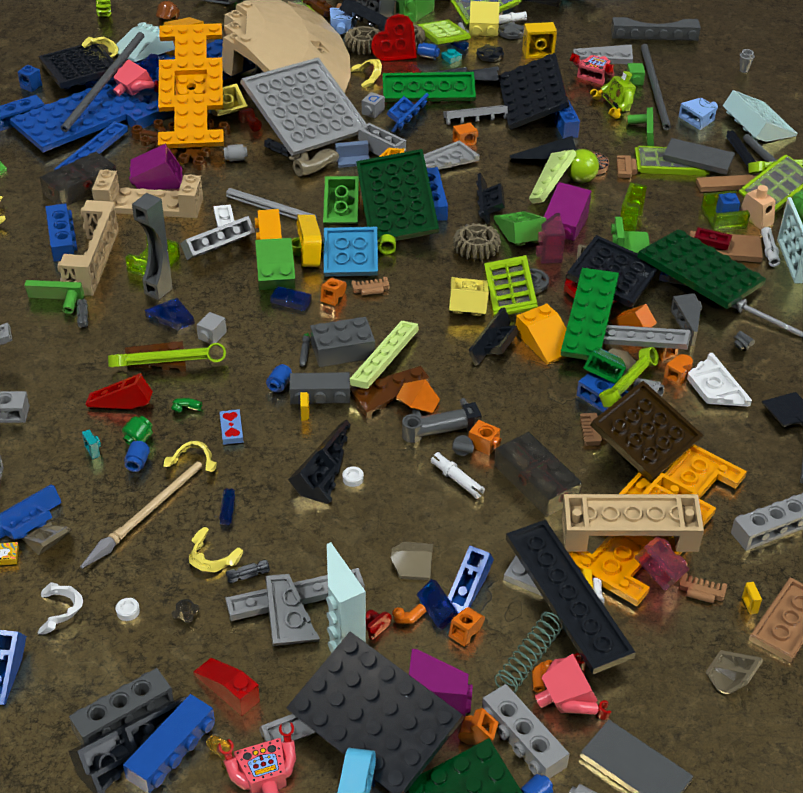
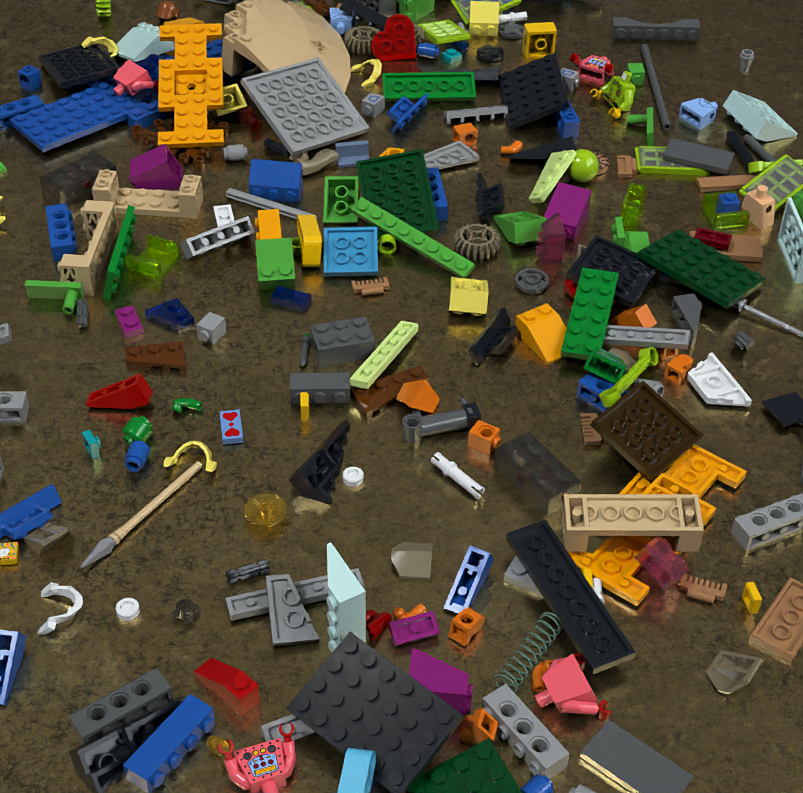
blue plate [54,121,128,178] -> none
dark grey piece [60,32,145,132] -> none
lime piece [108,343,226,367] -> none
dark grey arch [132,193,173,300] -> none
light yellow helmet [189,527,243,573] -> none
clear blue axle [219,488,235,525] -> none
blue brick [266,364,292,393] -> none
orange leg [320,278,347,306] -> none
light grey brick [358,123,406,156] -> none
clear blue plate [416,579,458,629] -> none
dark grey plate [452,435,474,456] -> none
lime piece [484,255,538,316] -> none
light grey wing [573,45,633,64] -> none
white pin [761,227,780,267] -> none
none -> green plate [103,205,137,300]
none -> magenta plate [115,305,144,338]
none -> clear yellow dish [244,492,287,526]
none -> blue slope [249,159,303,203]
none -> bright green plate [351,197,475,278]
none -> magenta plate [388,611,440,647]
none -> orange arm [501,140,523,155]
none -> light grey brick [560,67,580,92]

